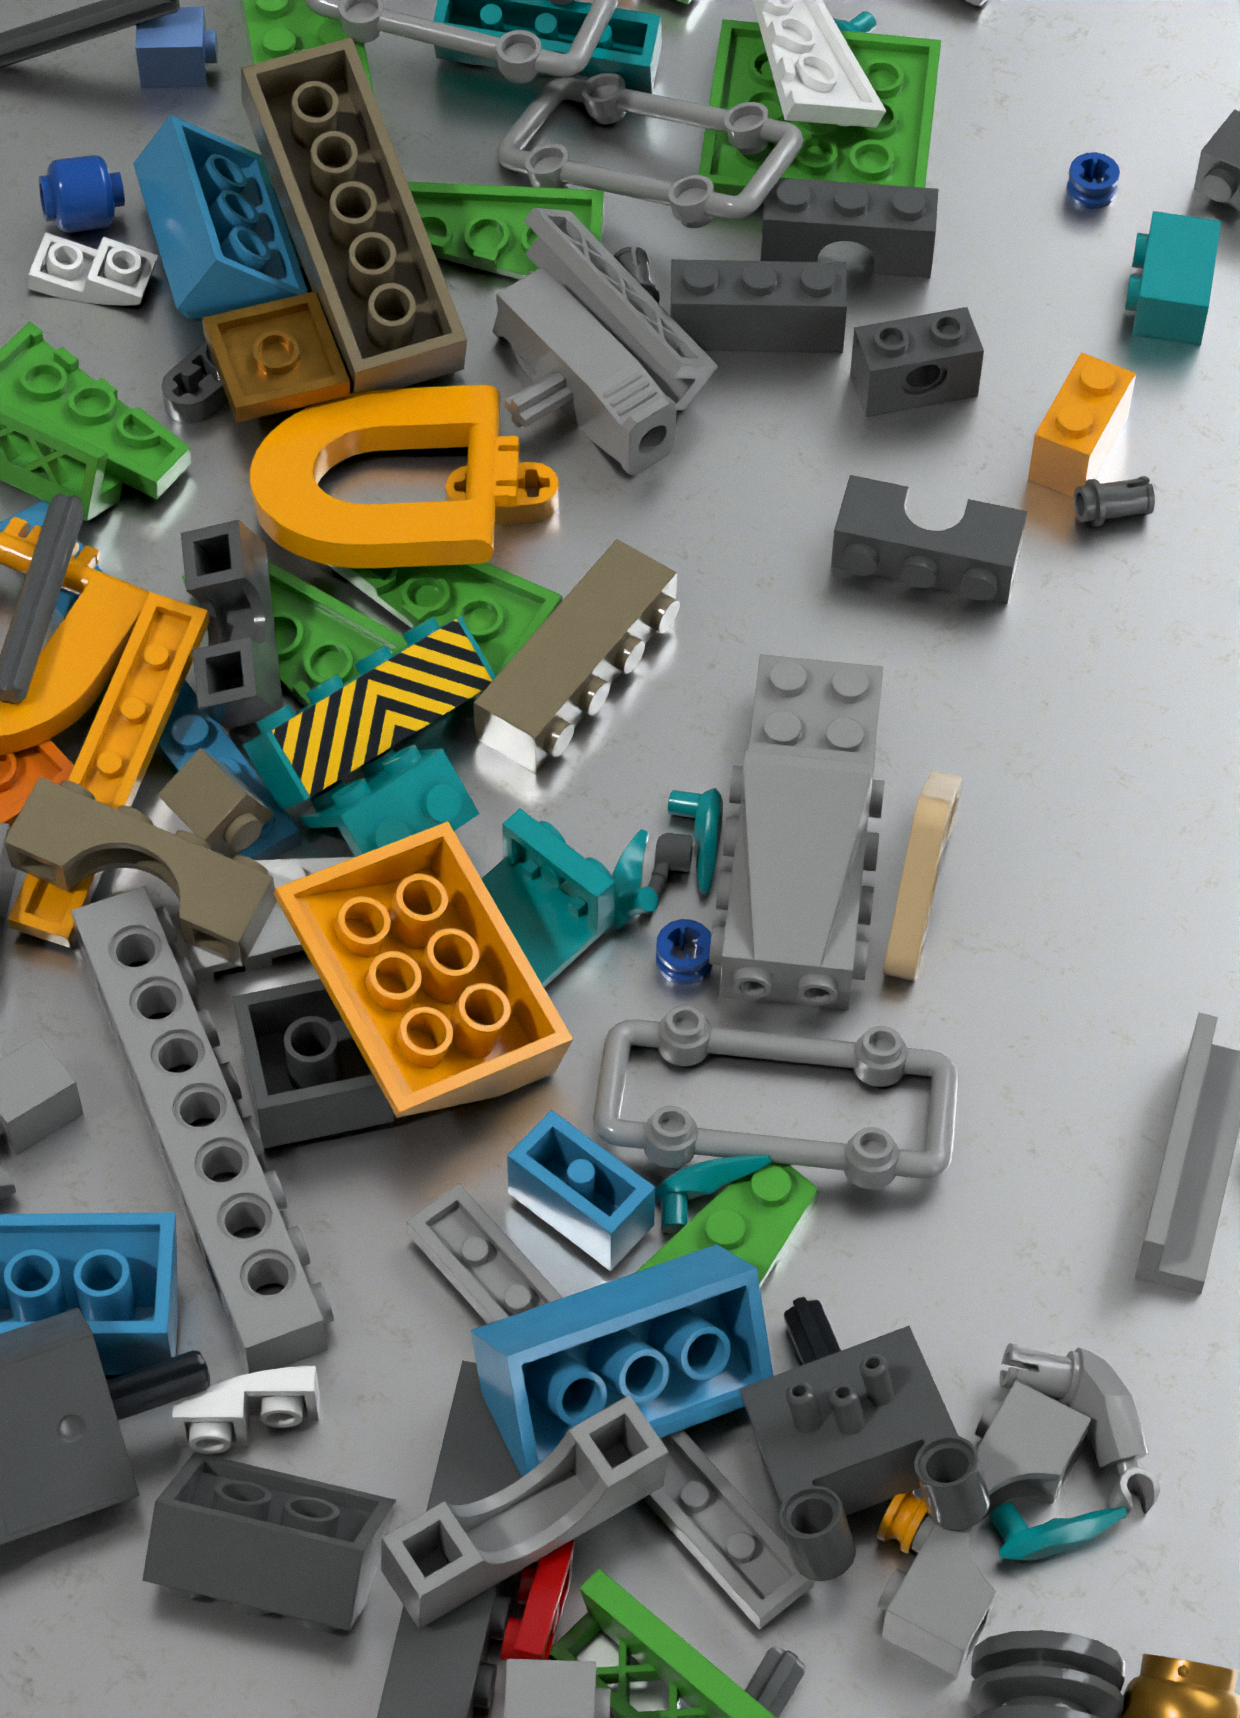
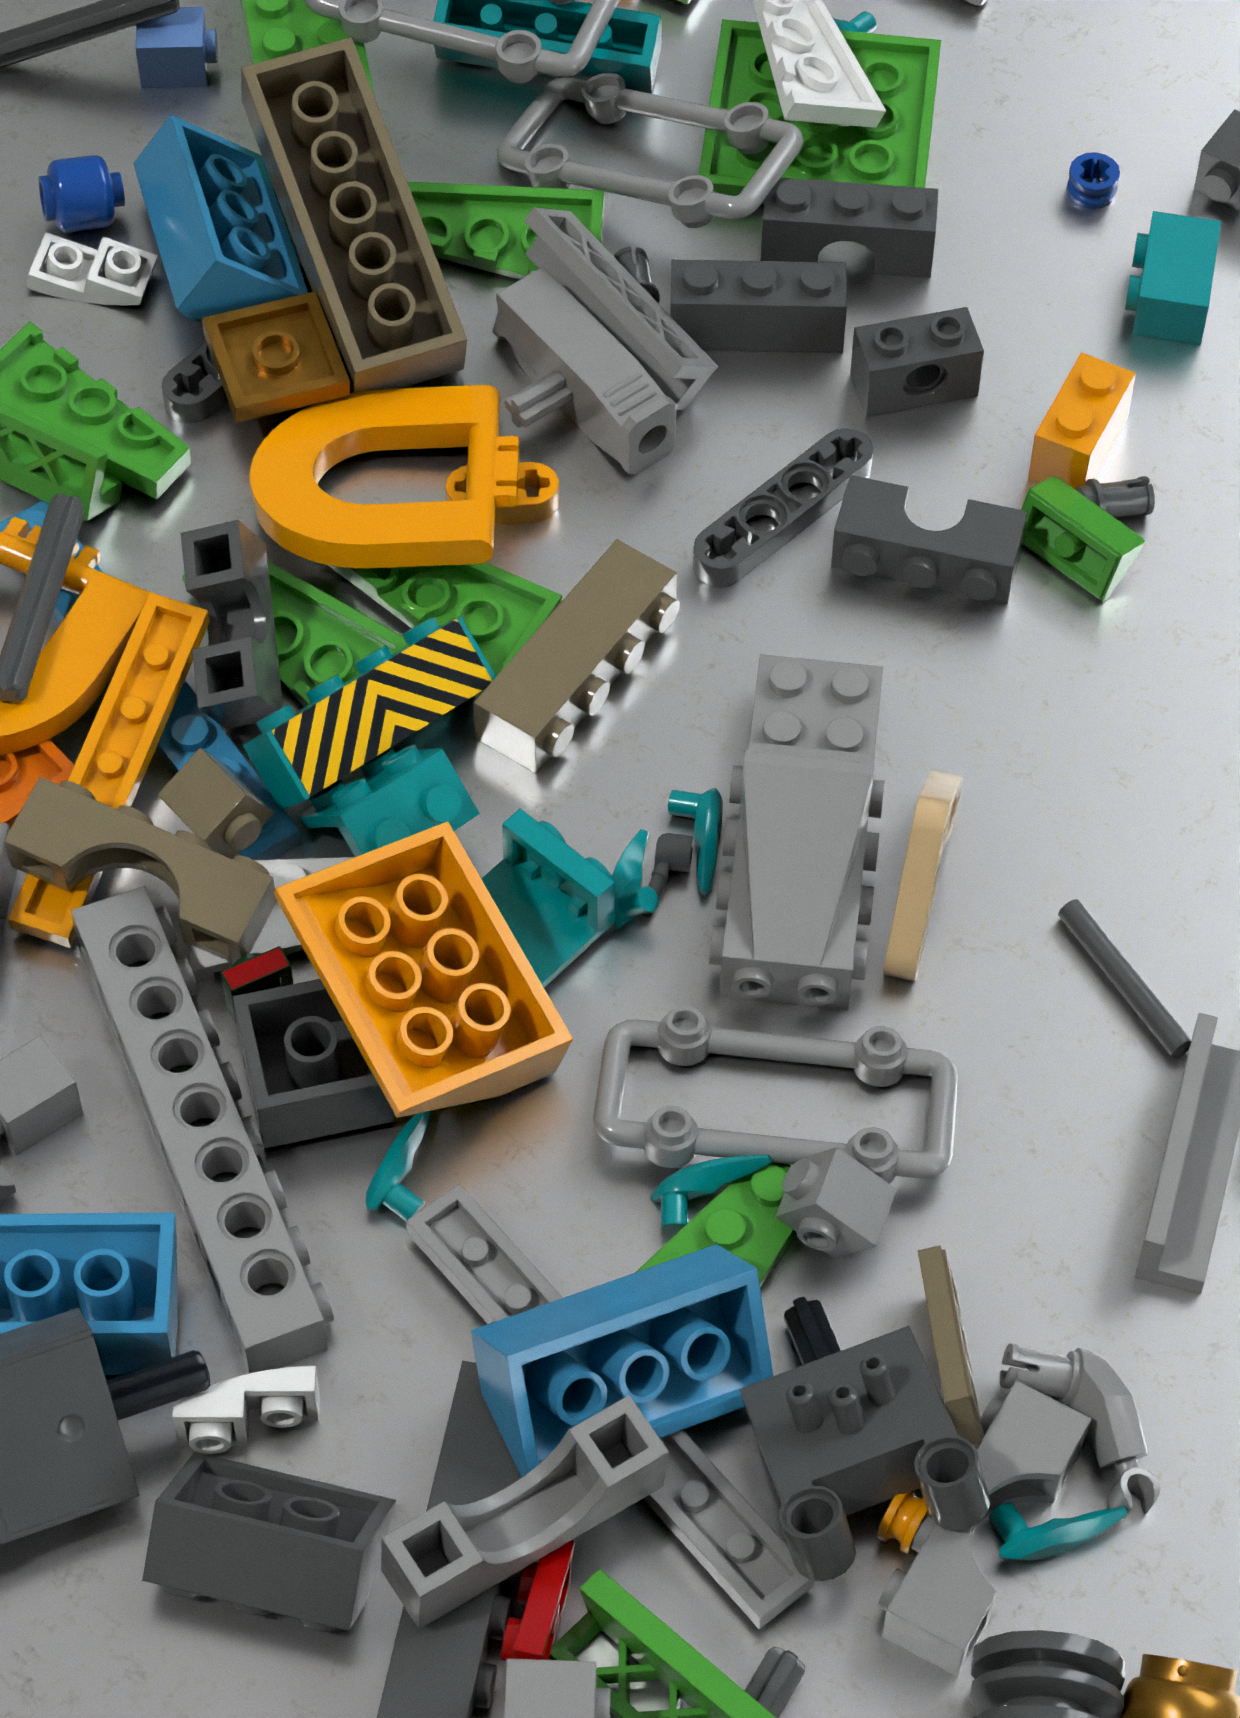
dark azure brick [507,1110,655,1271] -> none
blue bush [656,919,713,985] -> none
none -> plate [220,946,293,1024]
none -> teal bar [365,1111,431,1221]
none -> dark grey beam [693,428,874,587]
none -> light grey brick [775,1147,897,1259]
none -> dark tan tile [917,1245,984,1445]
none -> bright green slope [1021,476,1145,602]
none -> dark grey bar [1058,899,1191,1058]

